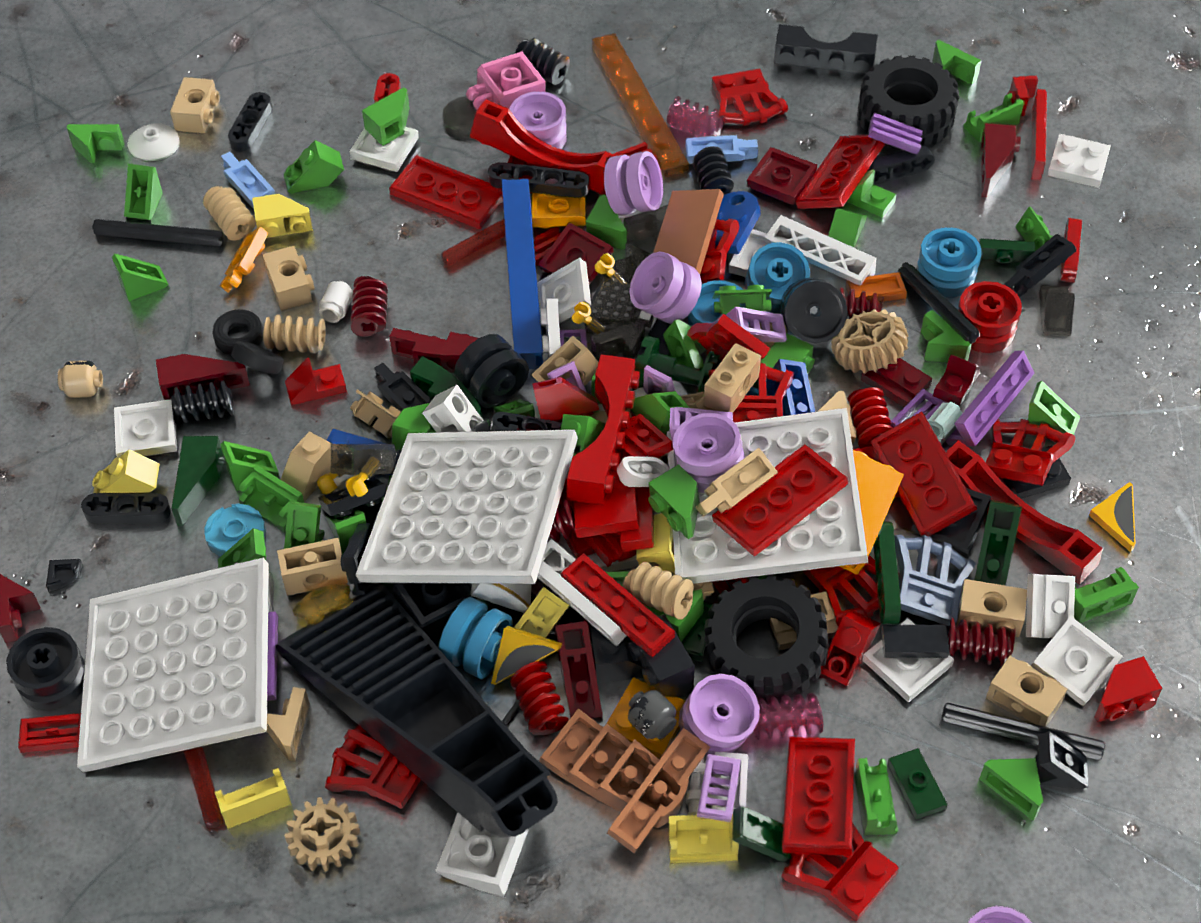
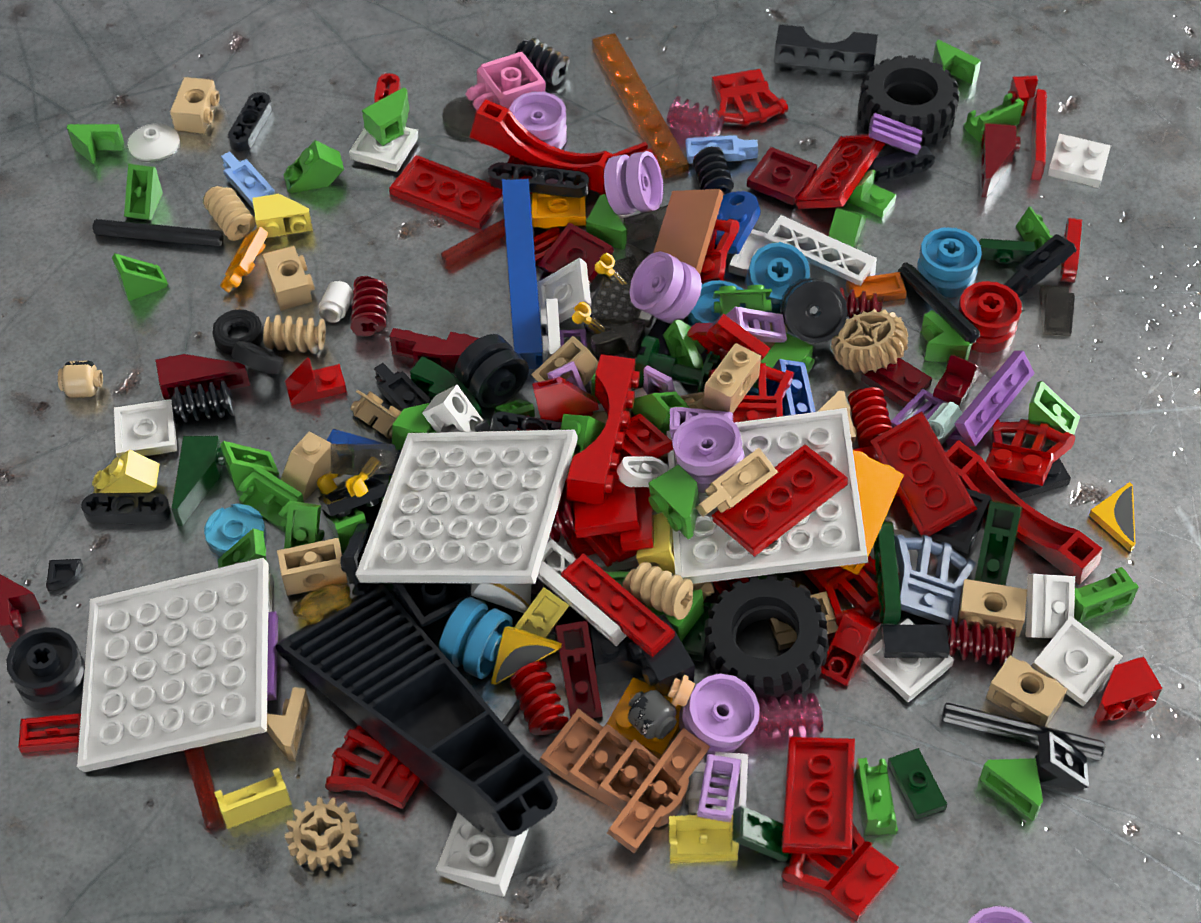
none -> light nougat plate [668,675,695,707]

